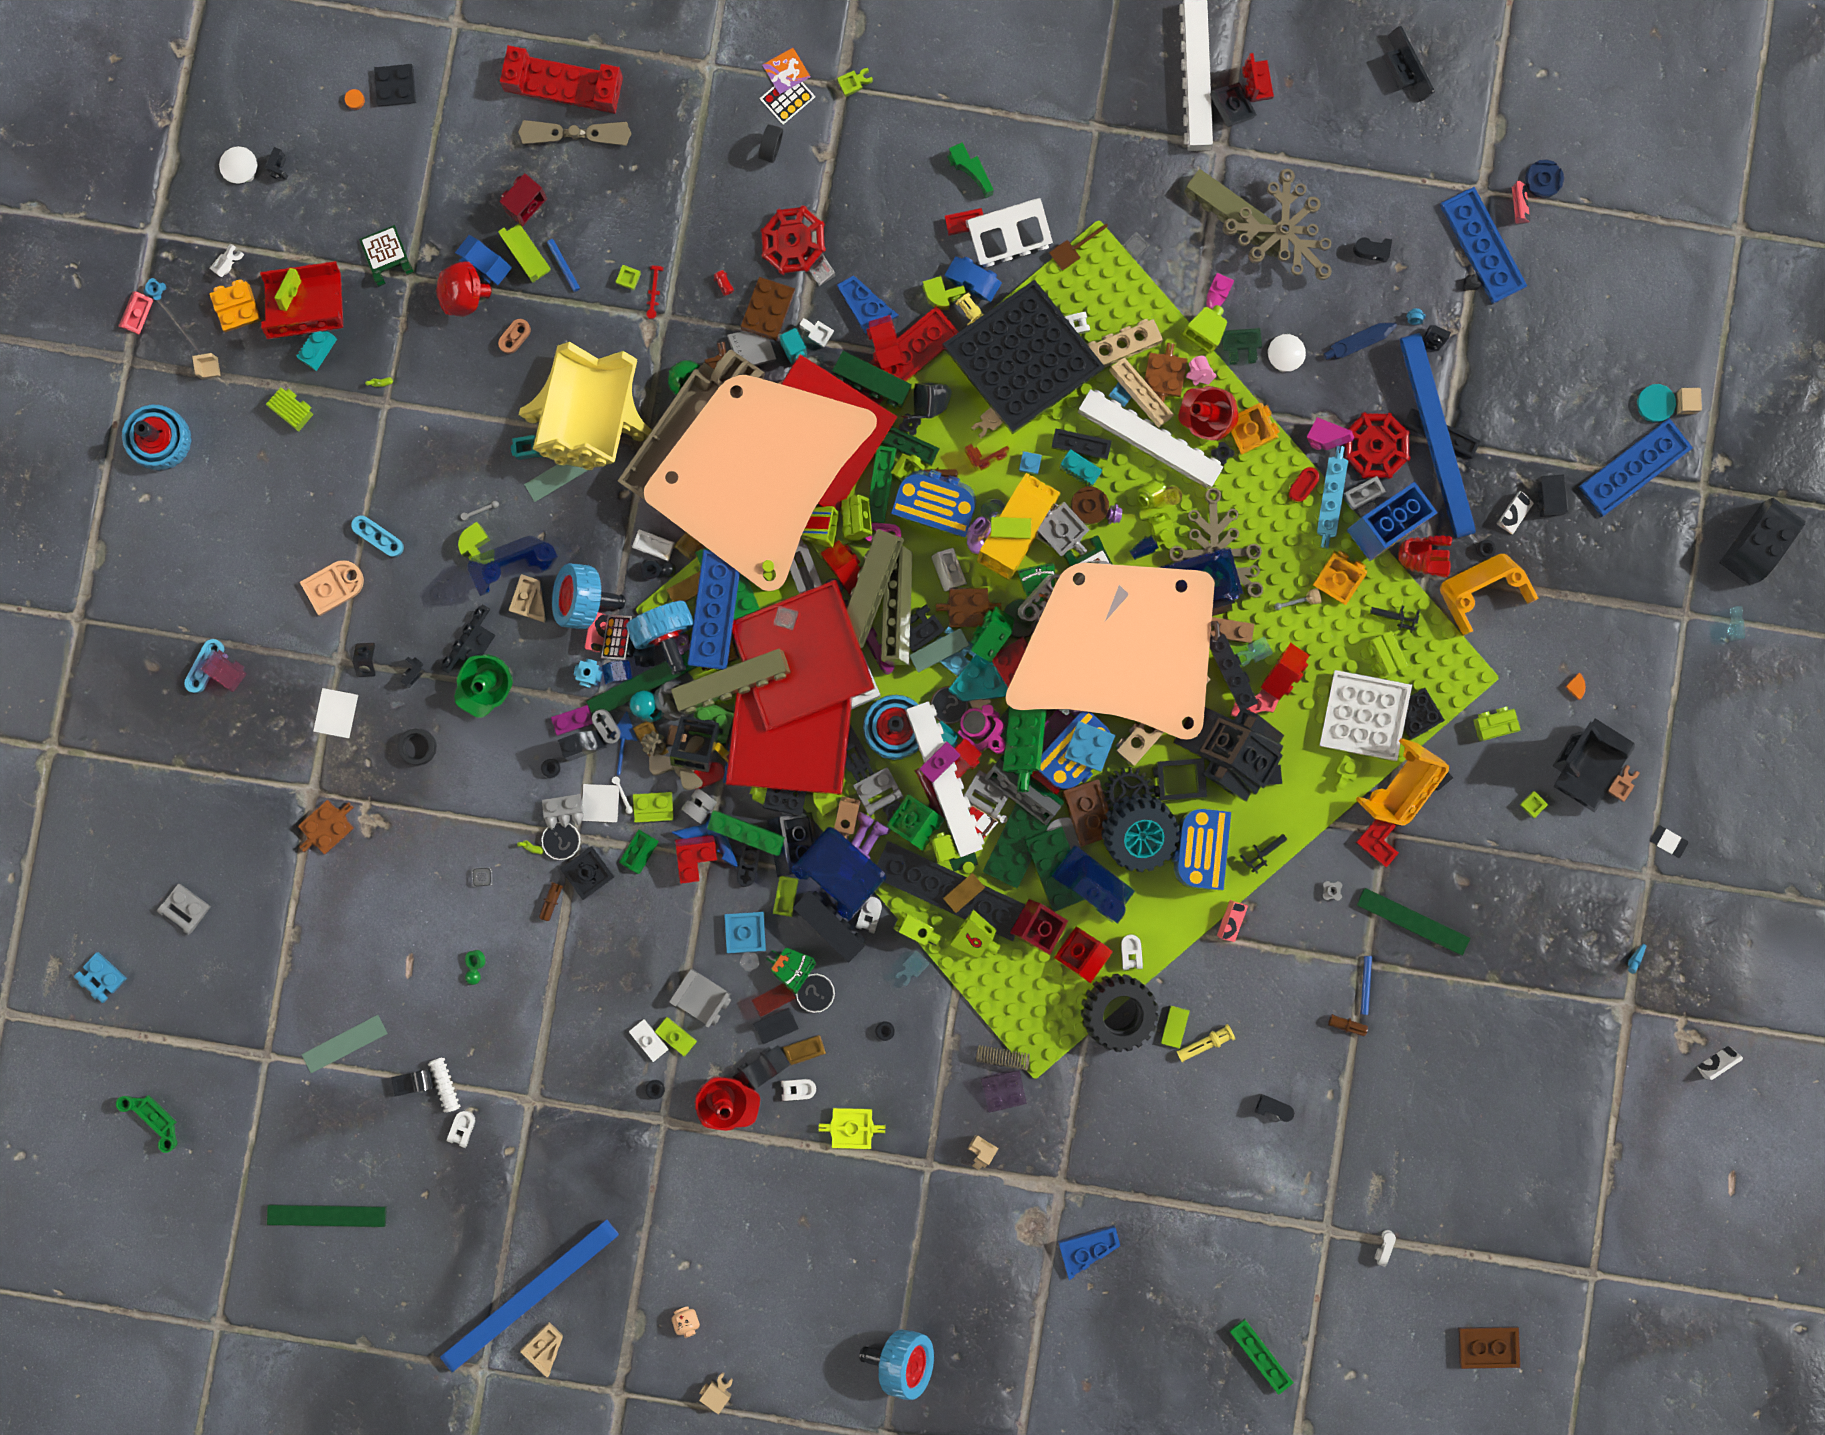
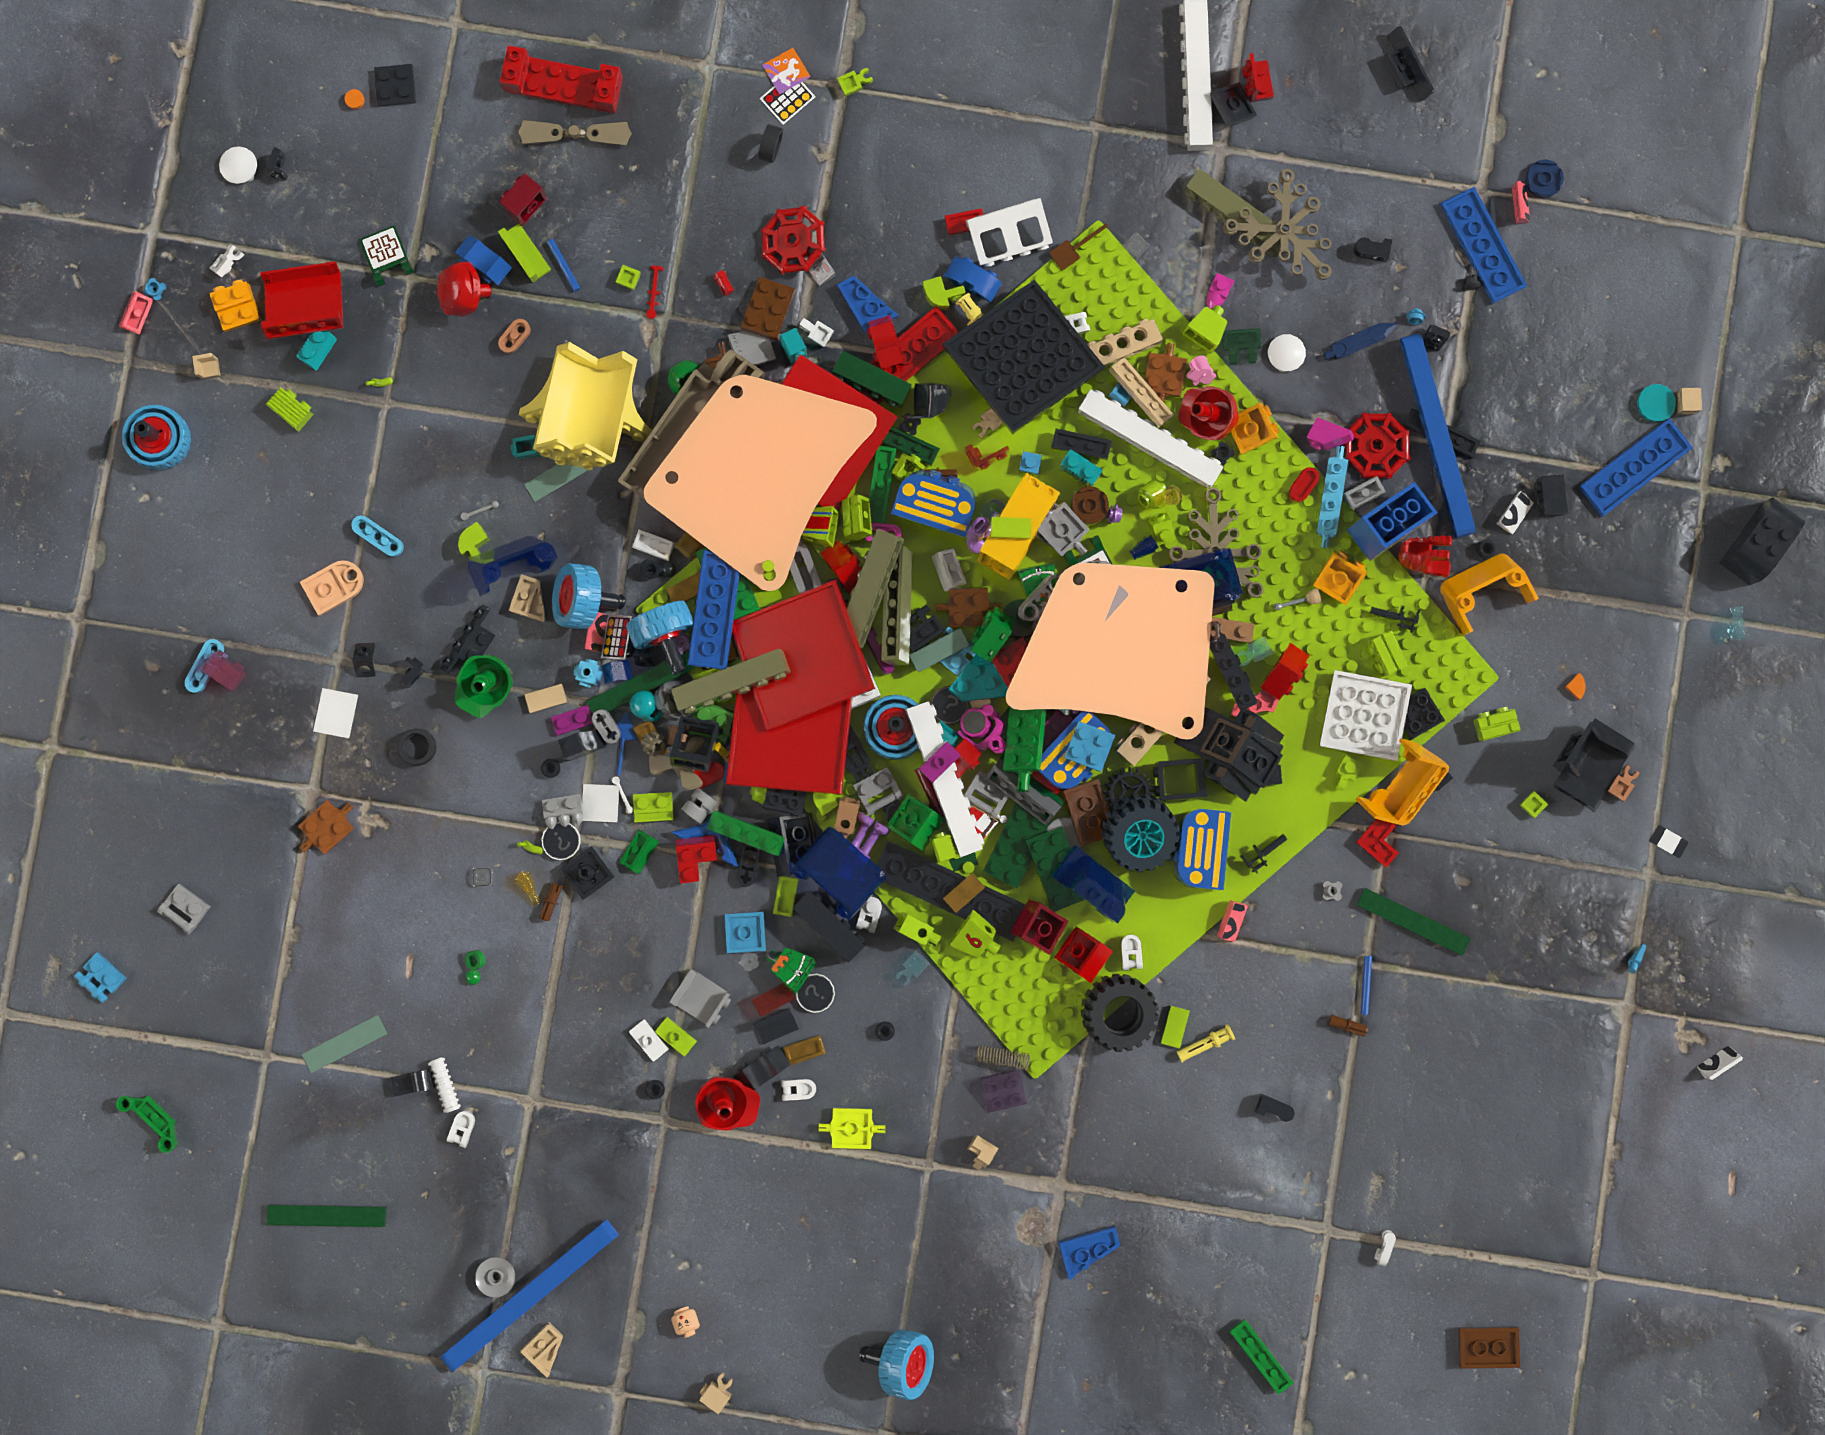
lime plate [275,268,301,311] -> none
clear tile [773,606,799,630] -> none
green slope [947,142,994,198] -> none
none -> light grey dish [476,1257,515,1297]
none -> clear yellow cone [514,870,541,906]
none -> tan tile [525,684,568,713]

